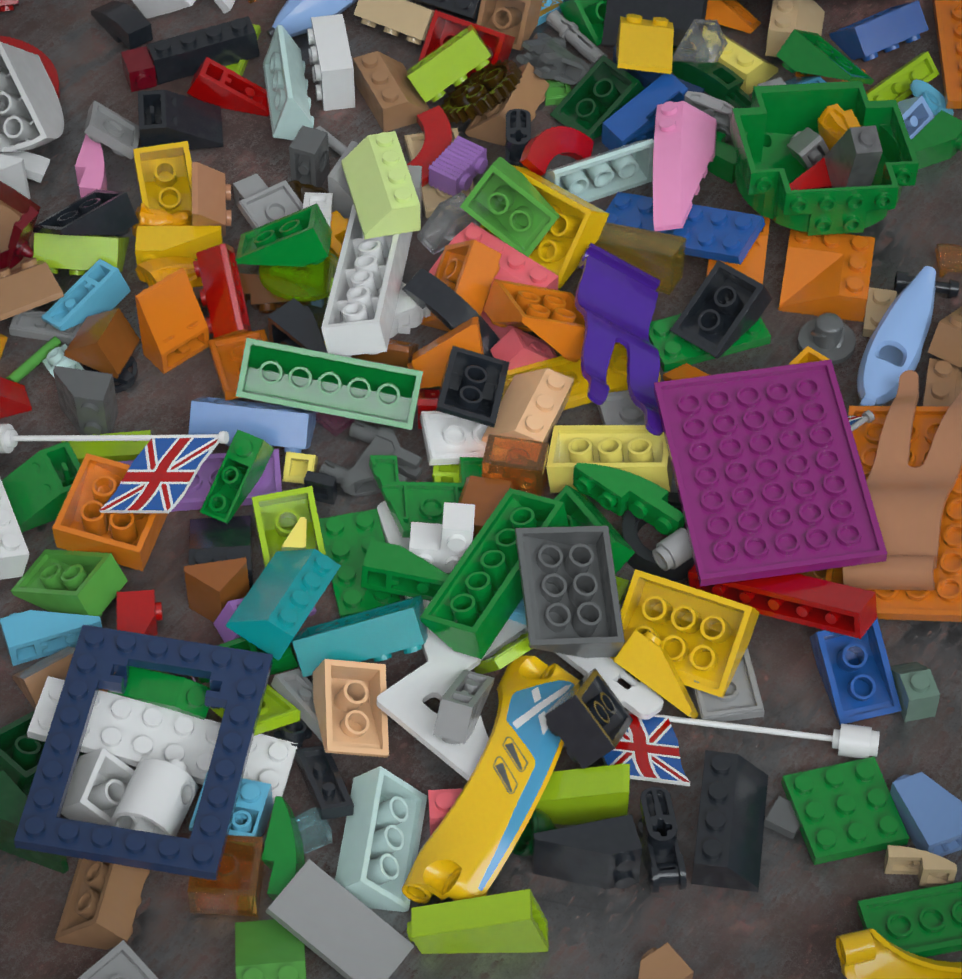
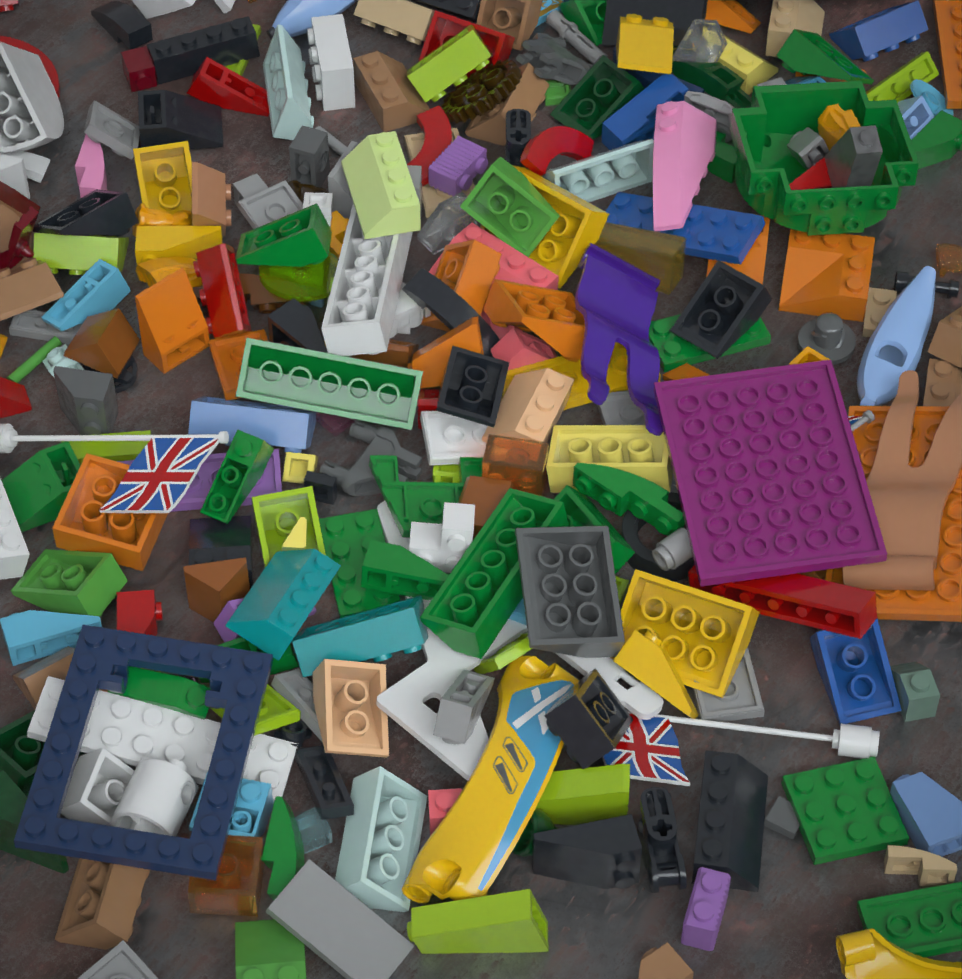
none -> medium lavender brick [681,867,731,951]

